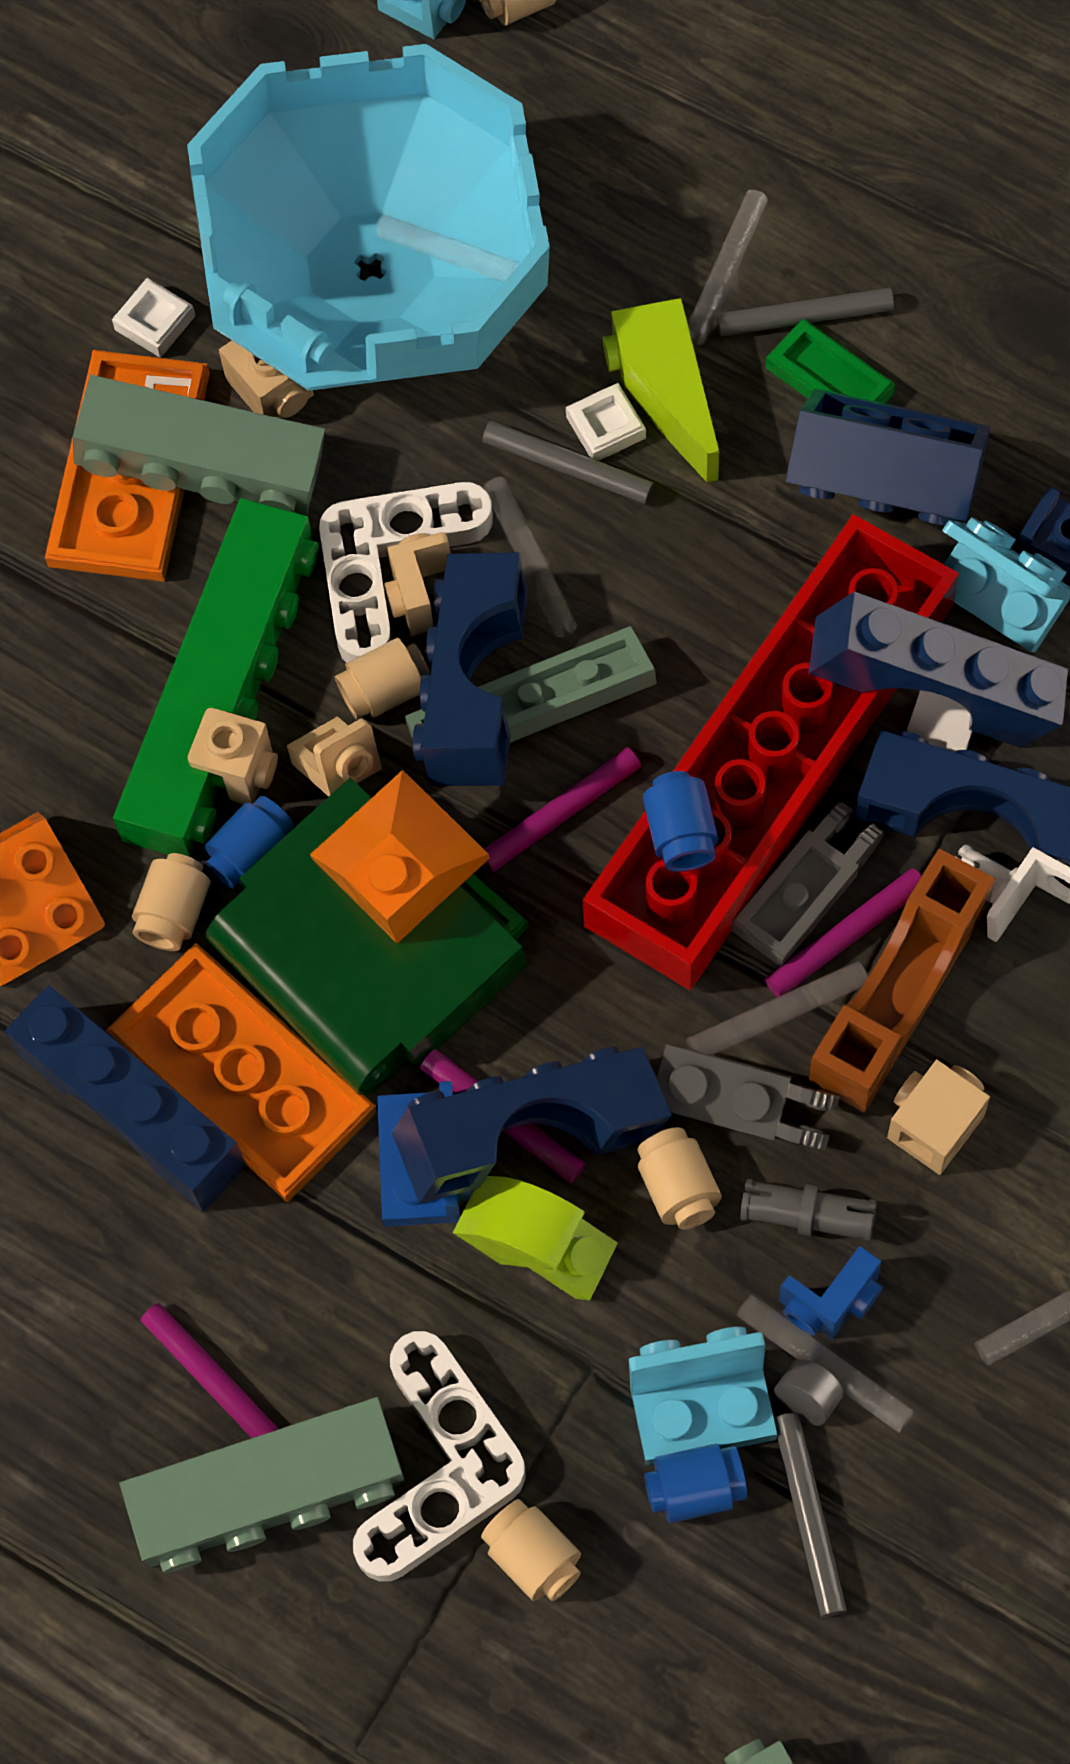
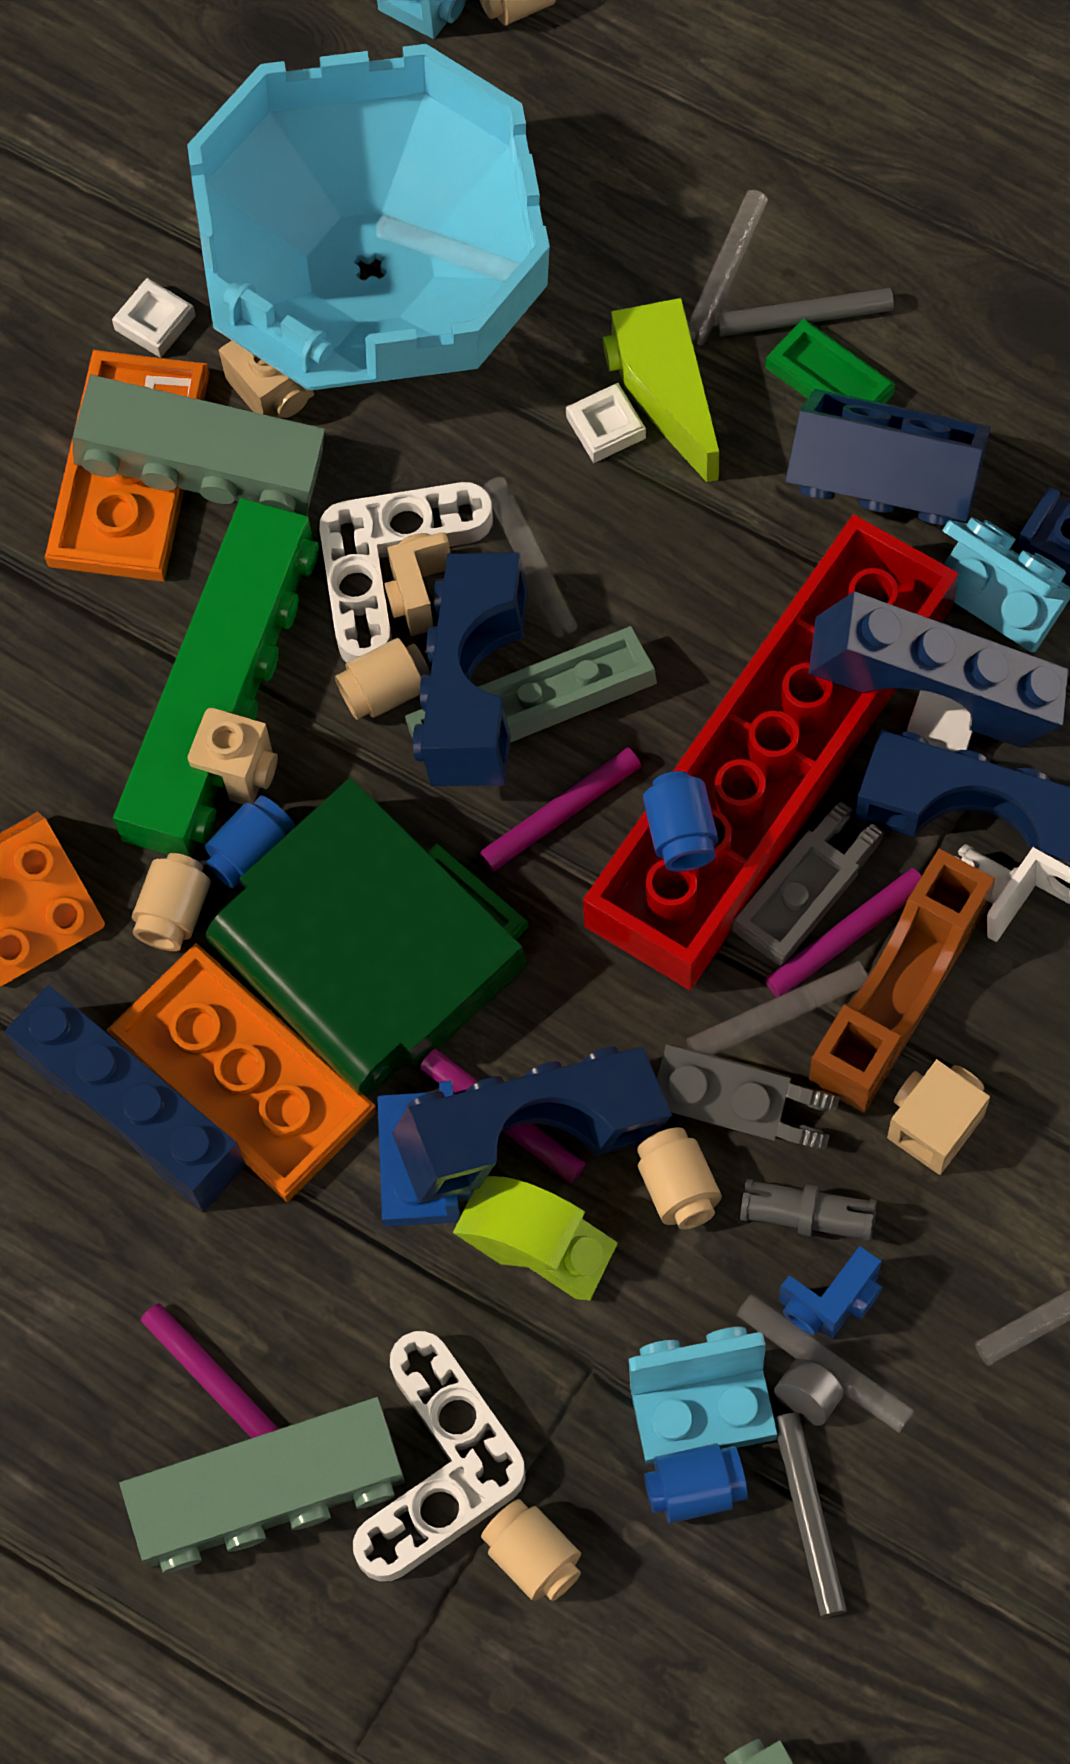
tan bracket [287,716,382,796] -> none
orange slope [310,770,490,944] -> none
dark grey bar [483,420,655,505] -> none

